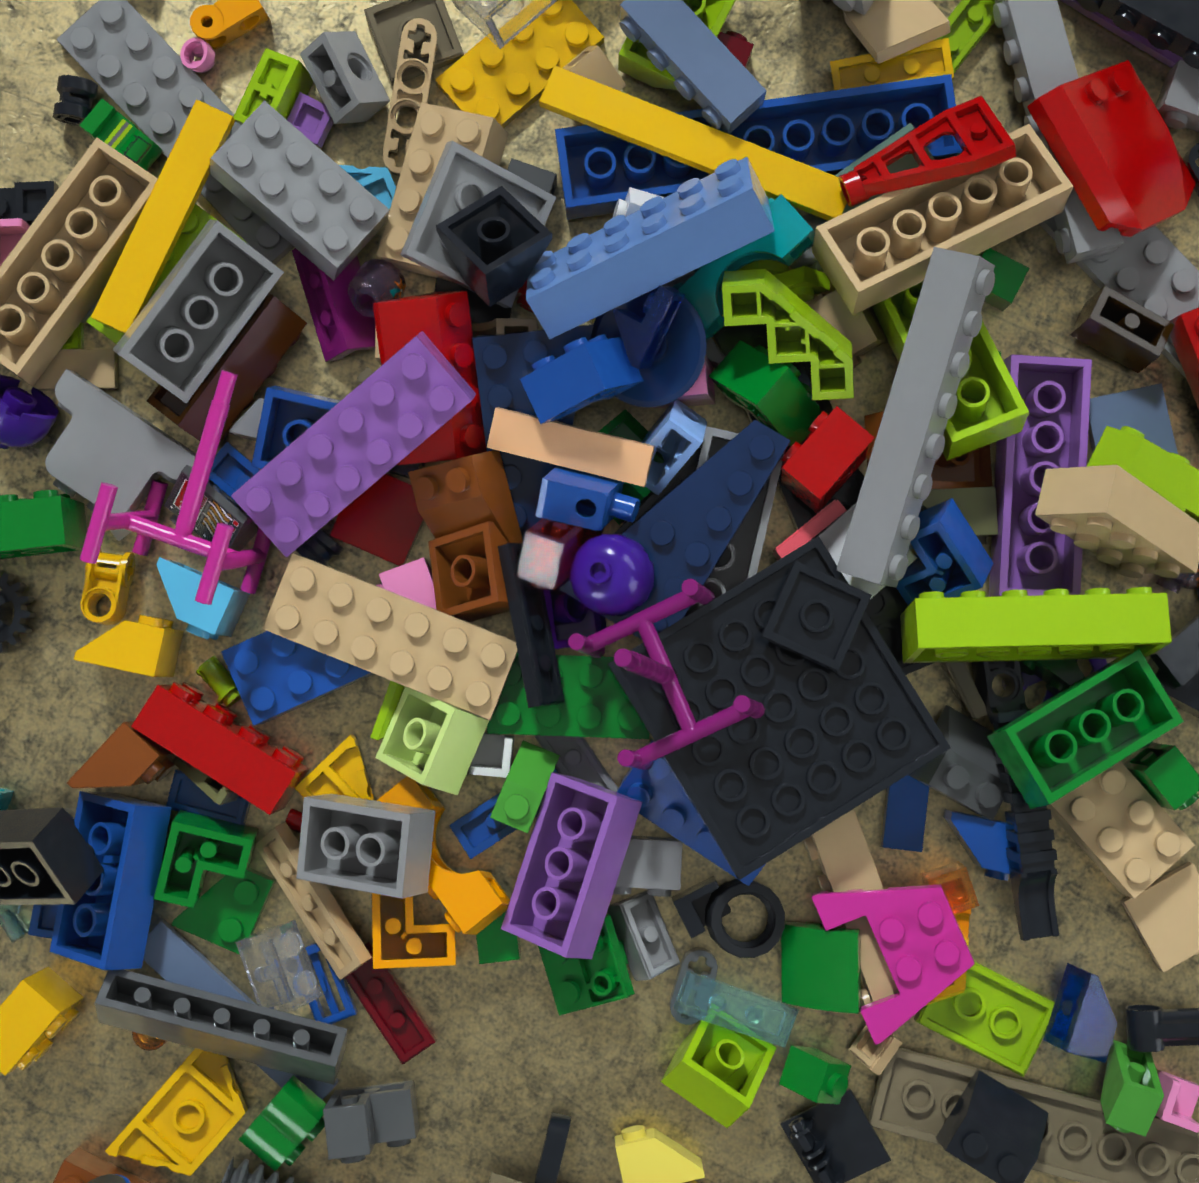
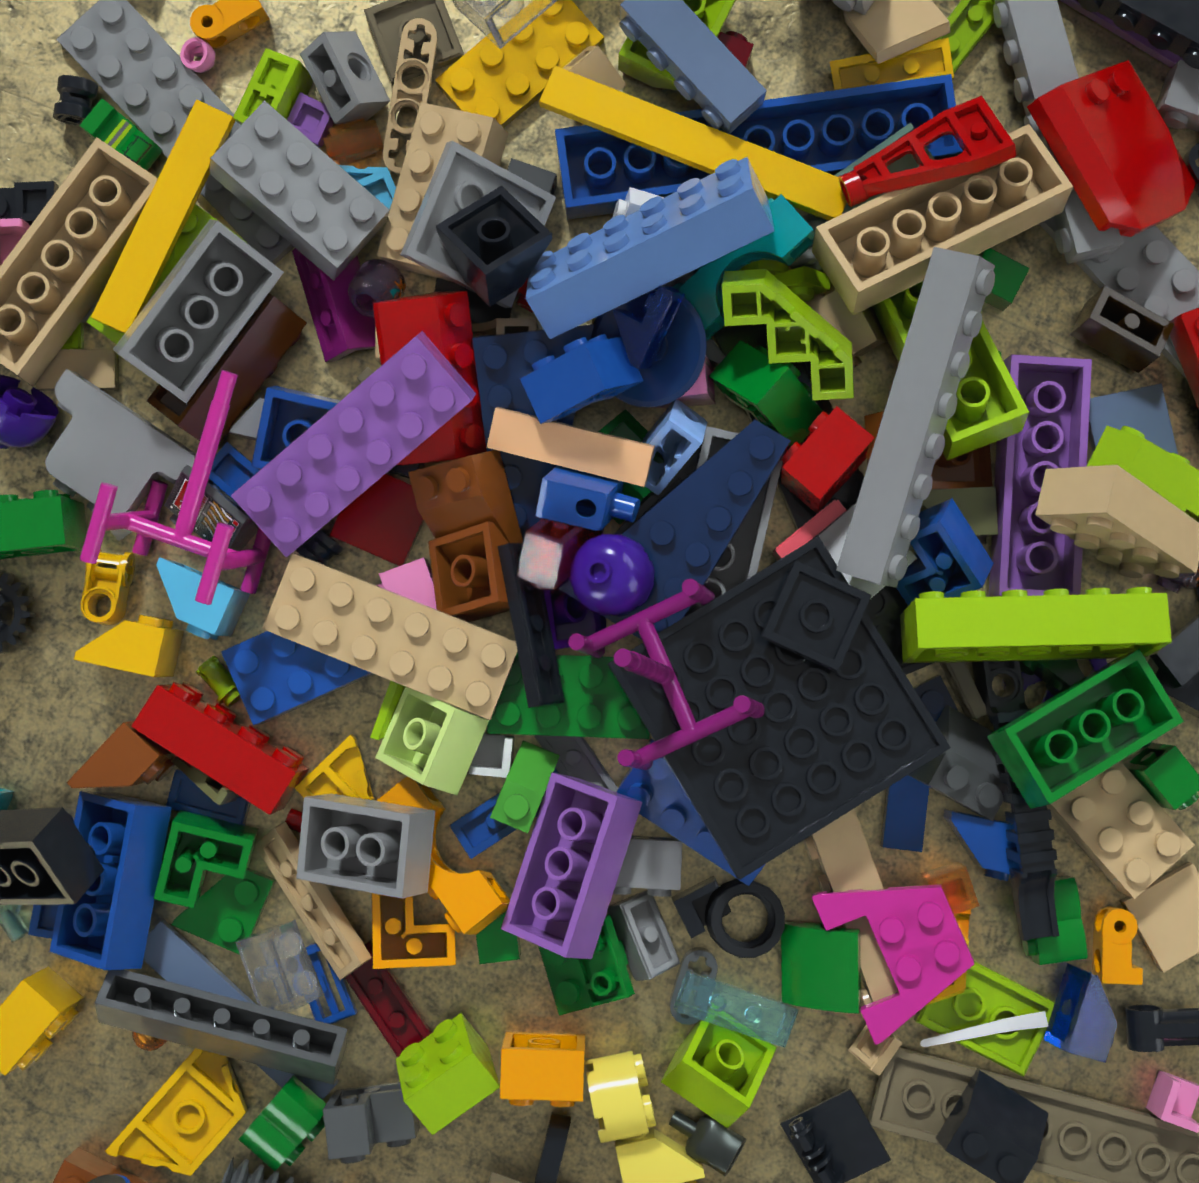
green brick [779,1045,851,1105] -> none
bright green slope [1100,1040,1164,1137] -> none
none -> clear orange brick [323,118,383,165]
none -> lime brick [395,1013,500,1135]
none -> light orange brick [500,1032,585,1107]
none -> light yellow brick [585,1050,657,1143]
none -> pearl dark grey piece [669,1111,746,1176]
none -> dark blue plate [913,675,958,722]
none -> white sticker [920,1011,1048,1047]
none -> green brick [1022,875,1088,965]
none -> light orange leg [1092,906,1143,985]

